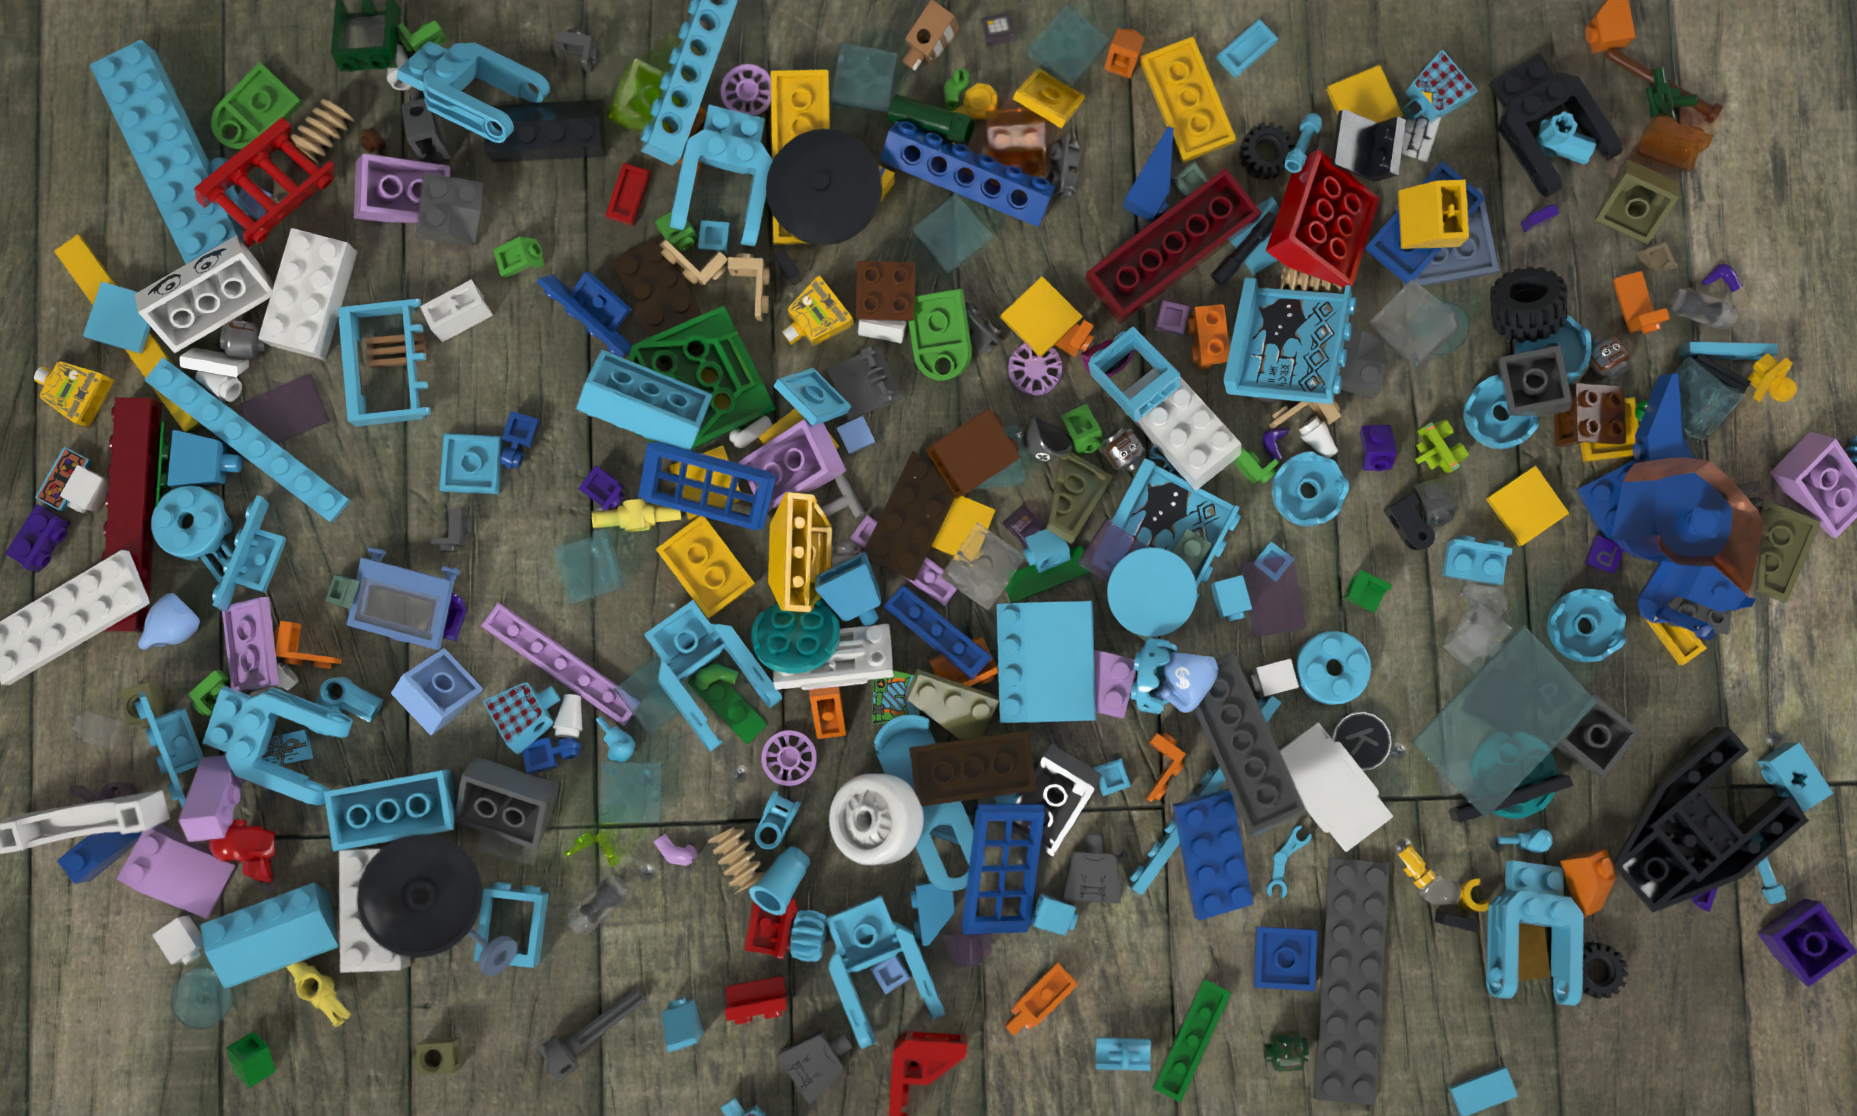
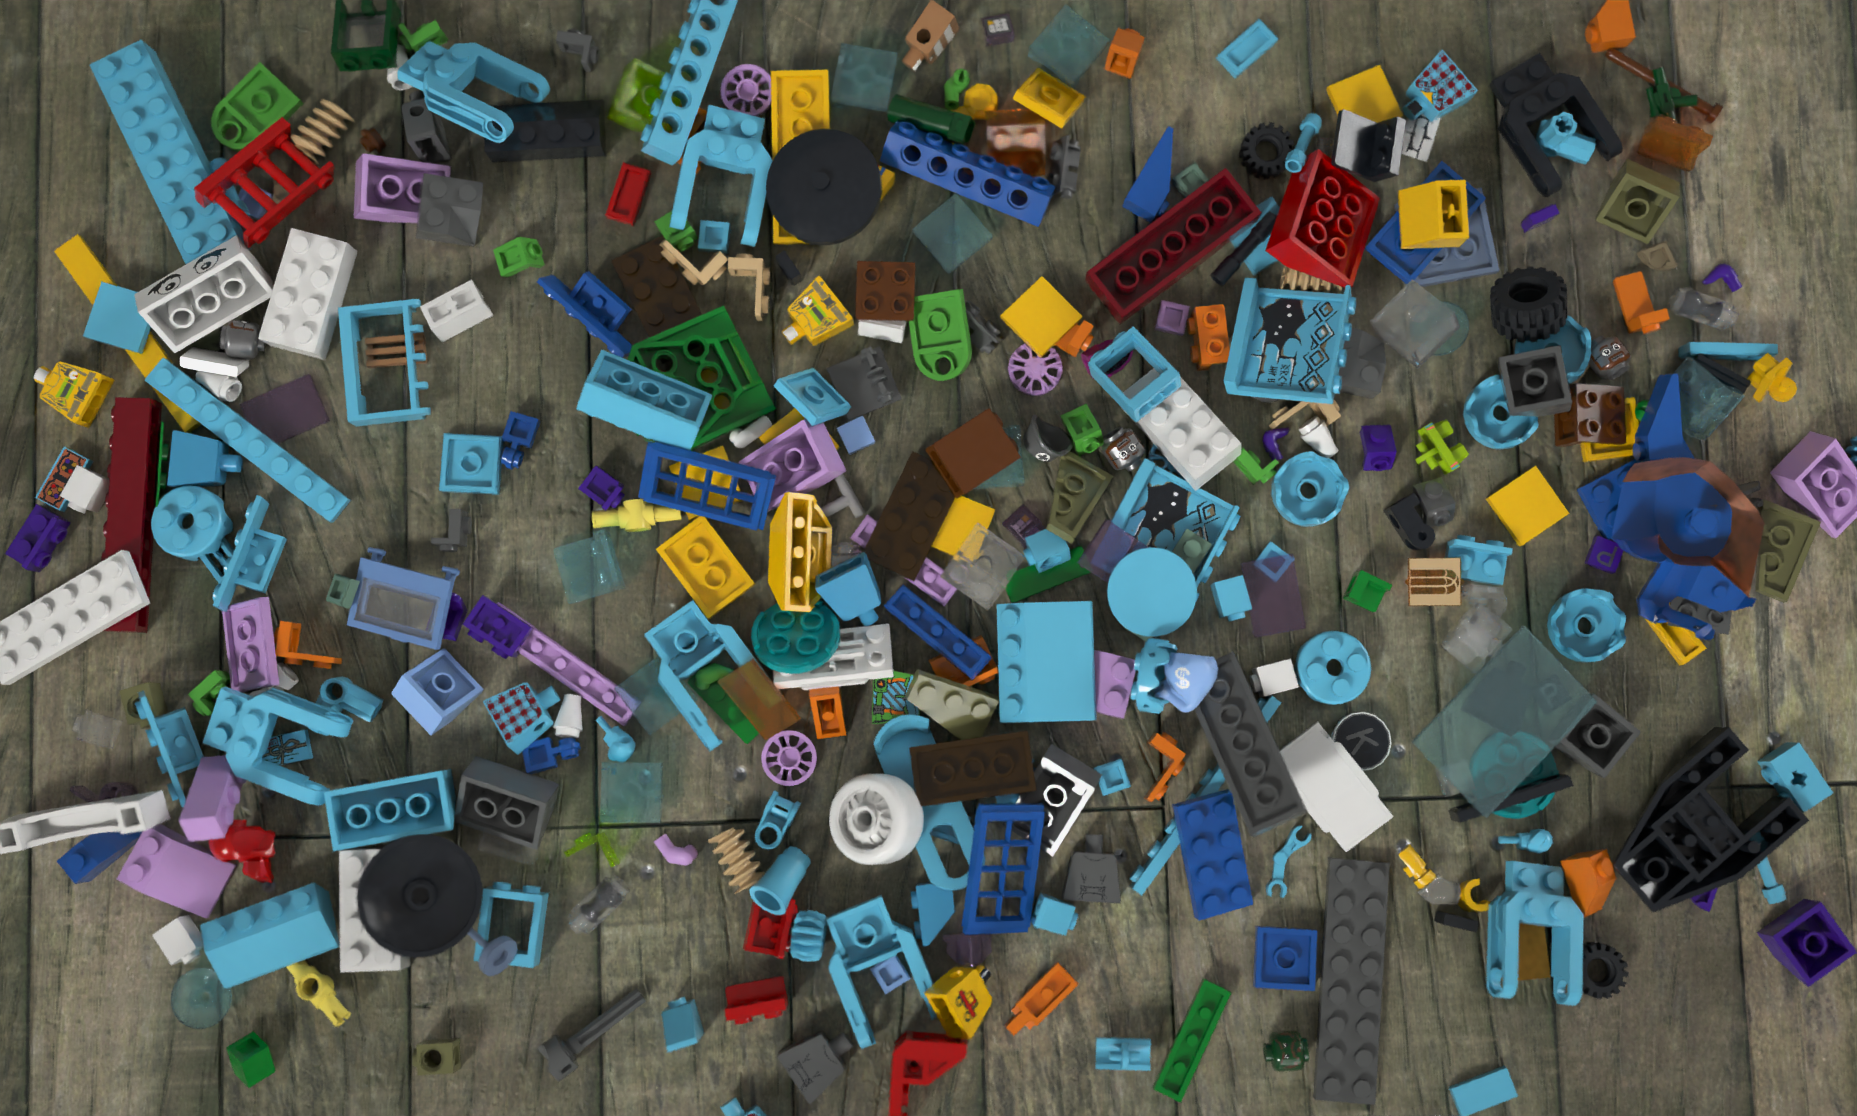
light blue piece [138,593,200,650] -> none
yellow plate [1139,36,1237,163] -> none
none -> dark purple bracket [462,595,533,659]
none -> clear orange piece [718,658,801,740]
none -> yellow torso [924,964,992,1039]
none -> piece [1405,557,1465,606]

